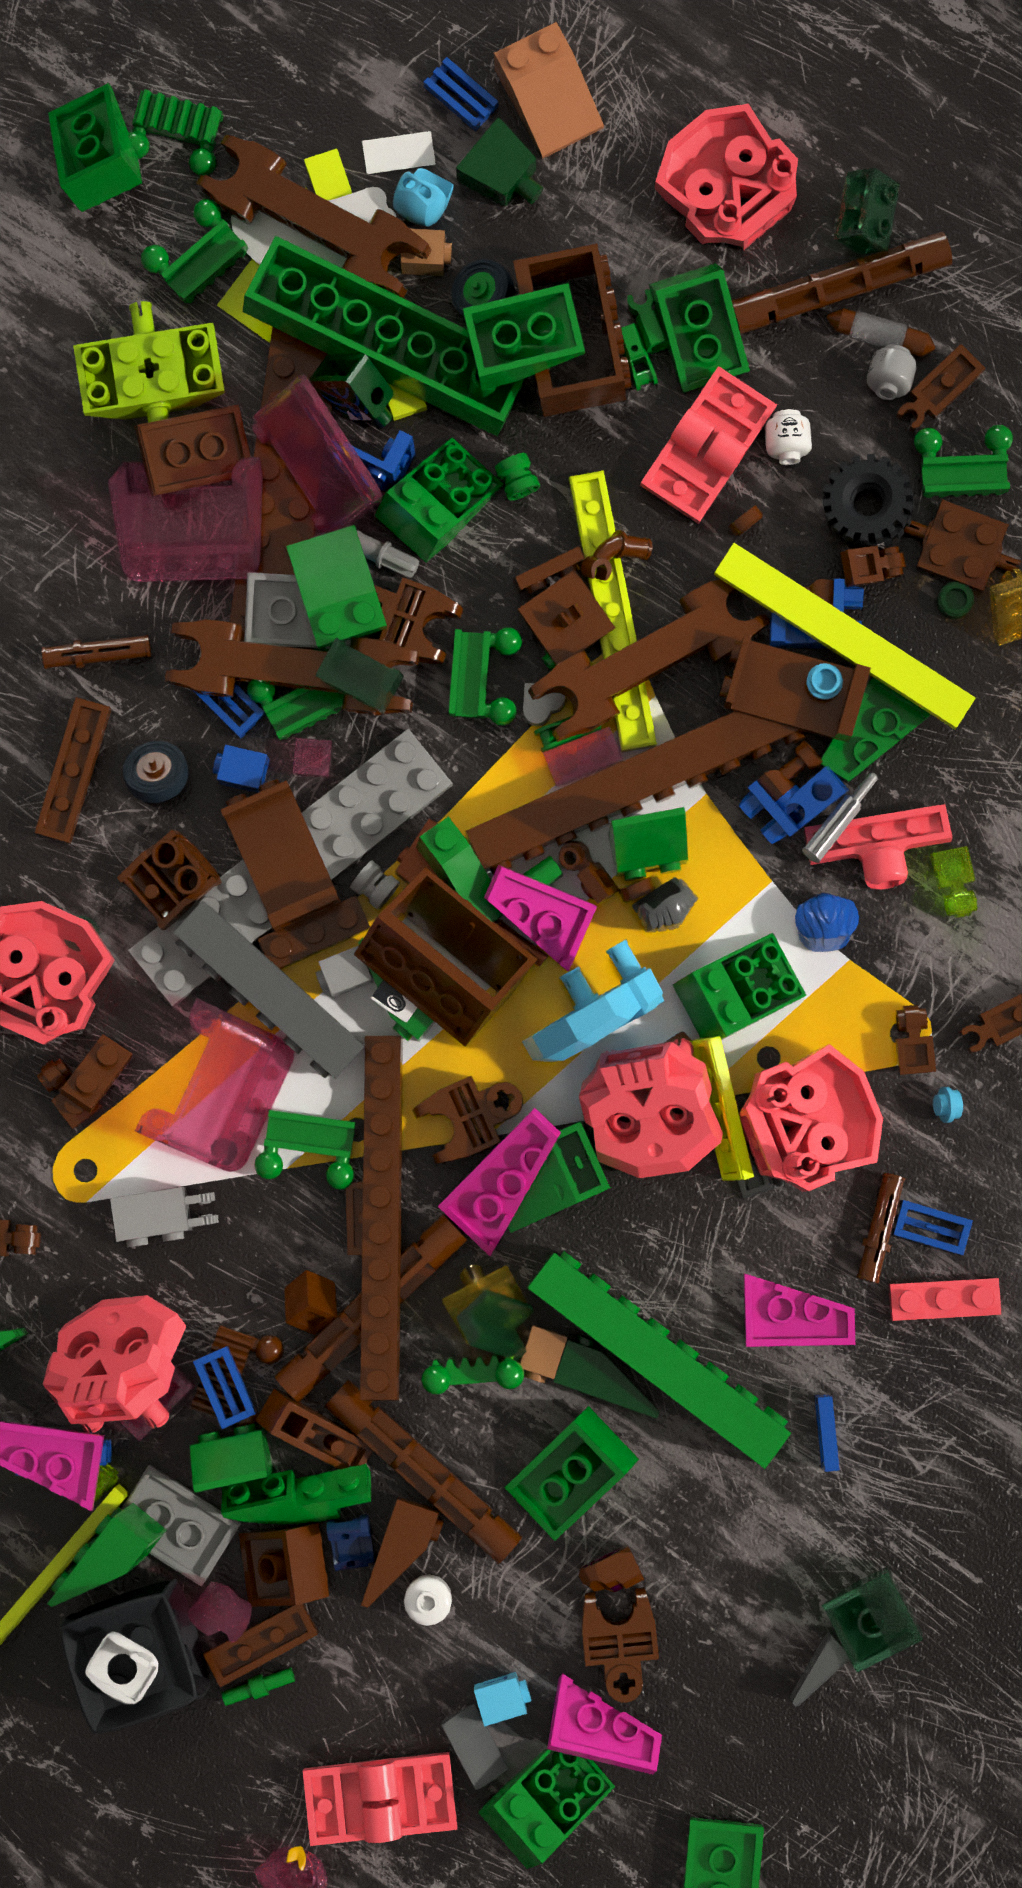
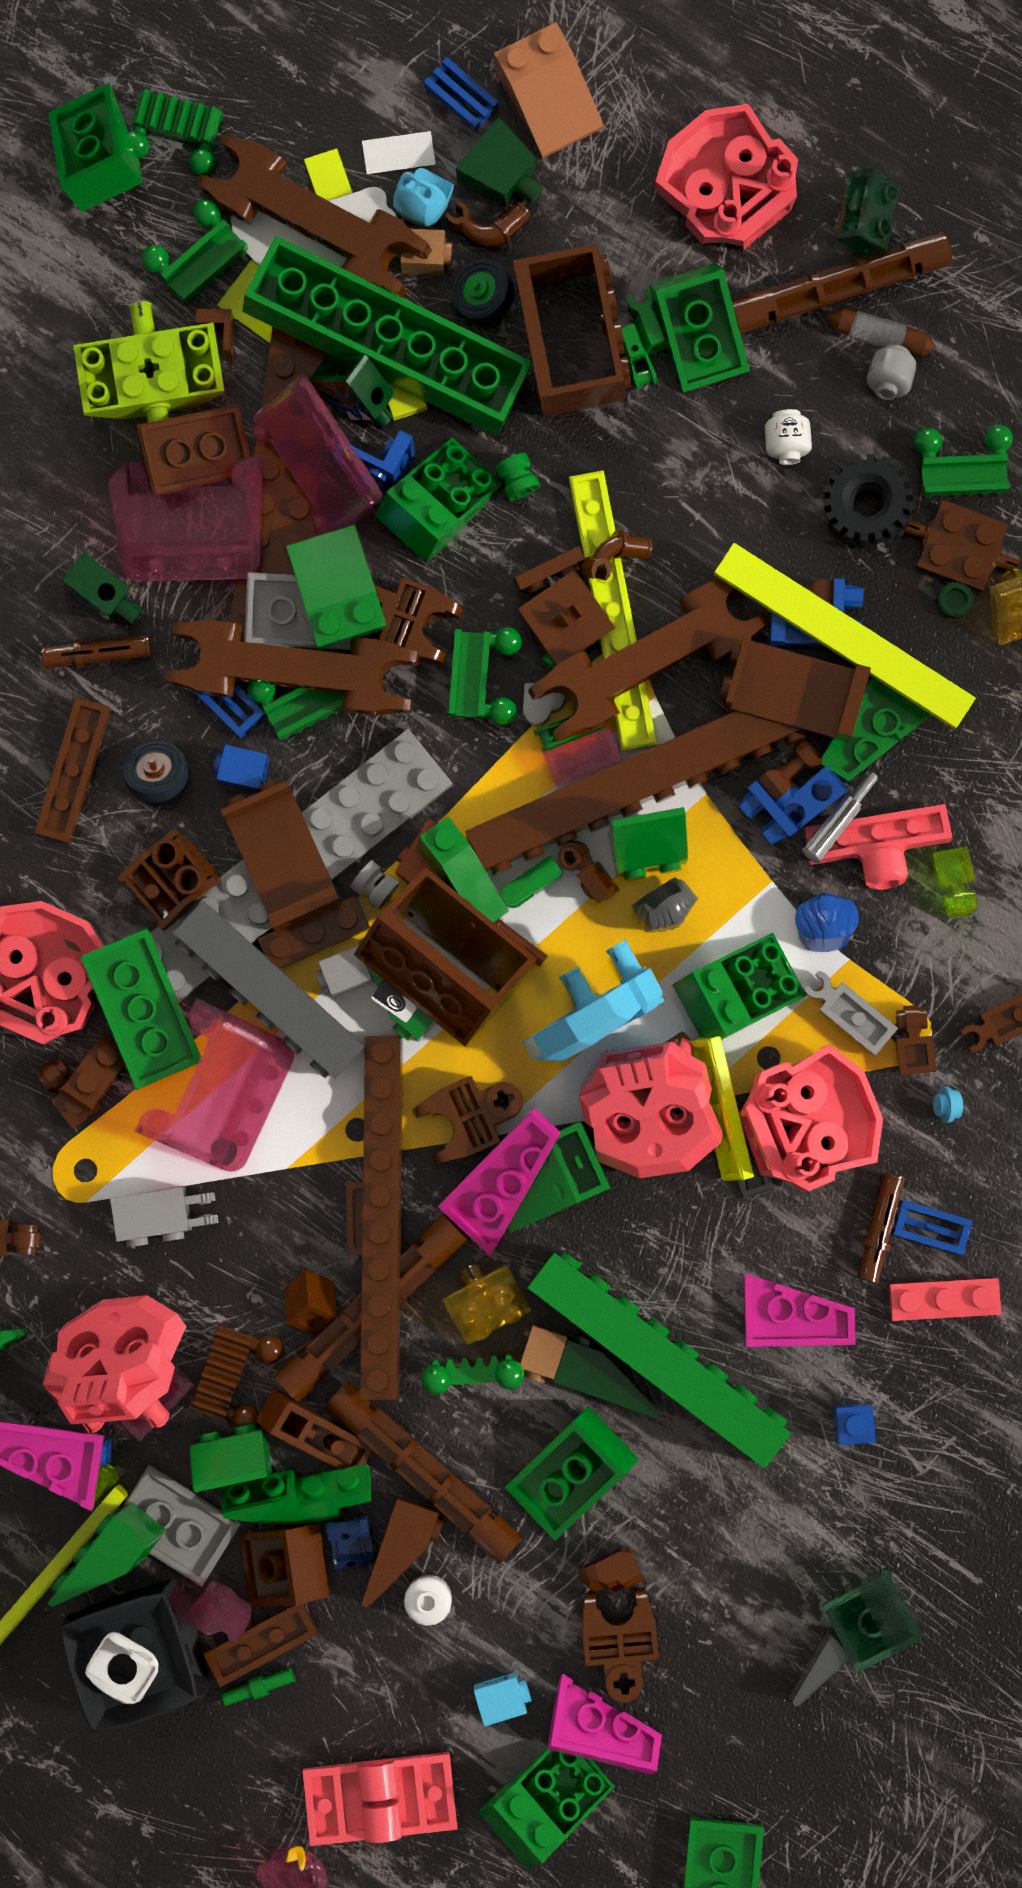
blue tile [193,1346,257,1429] -> none
green gear [254,1110,356,1190] -> none
clear pink plate [293,738,332,778] -> none
clear green panel [315,637,404,714] -> none
light grey axle [357,531,419,578] -> none
dark grey slope [441,1703,509,1791] -> none
clear green panel [456,1290,534,1360] -> none
green slope [463,283,585,390] -> none
dark pink wing [484,865,597,972] -> none
reddish brown tile [618,876,656,903] -> none
coral plate [640,366,777,524] -> none
reddish brown tile [728,505,763,537] -> none
medium azure plate [806,663,843,700] -> none
blue tile [814,1394,840,1472] -> none
reddish brown plate [840,545,906,587] -> none
reddish brown plate [896,344,986,432] -> none
none -> dark green torso [62,552,143,626]
none -> green plate [79,928,203,1090]
none -> reddish brown panel [196,309,235,361]
none -> reddish brown piece [445,201,531,246]
none -> light grey plate [803,971,898,1056]
none -> blue brick [831,1403,876,1445]

